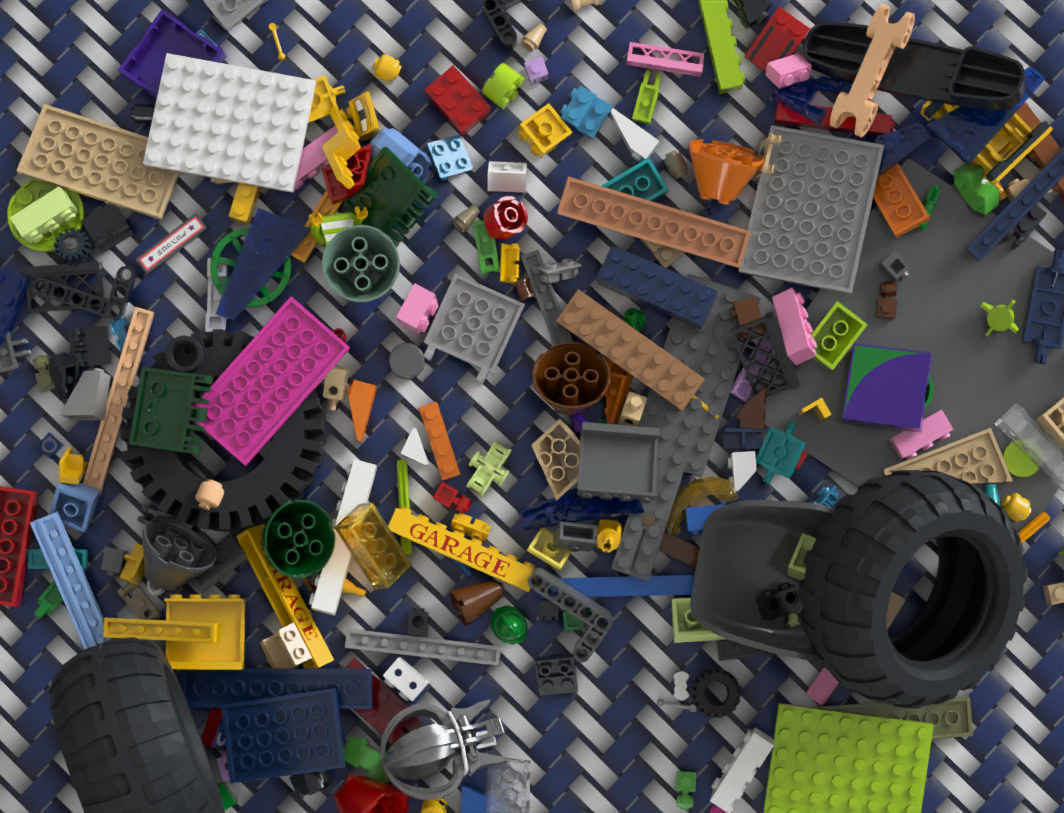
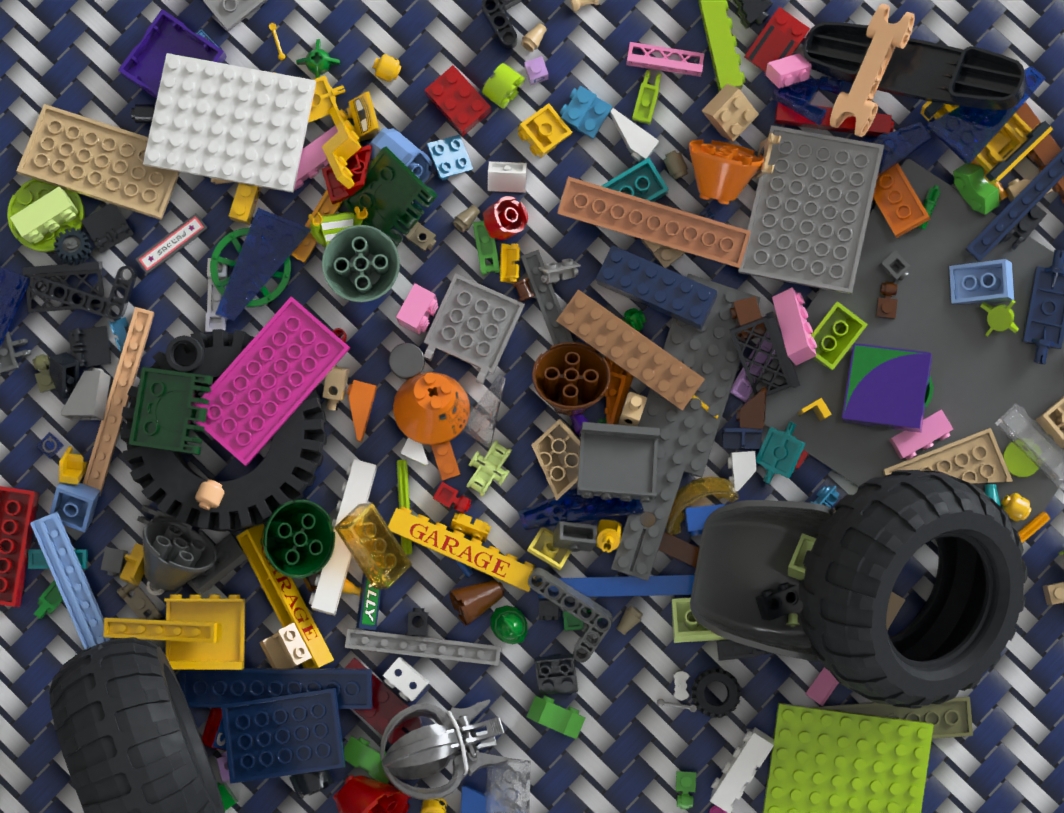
none -> green piece [296,39,340,78]
none -> tile [356,551,386,630]
none -> orange cone [393,372,470,445]
none -> dark tan brick [406,222,437,253]
none -> clear wing [463,374,505,449]
none -> bright green brick [526,695,585,739]
none -> dark tan cone [616,605,643,635]
none -> tan brick [702,84,759,142]
none -> light blue slope [949,259,1014,304]

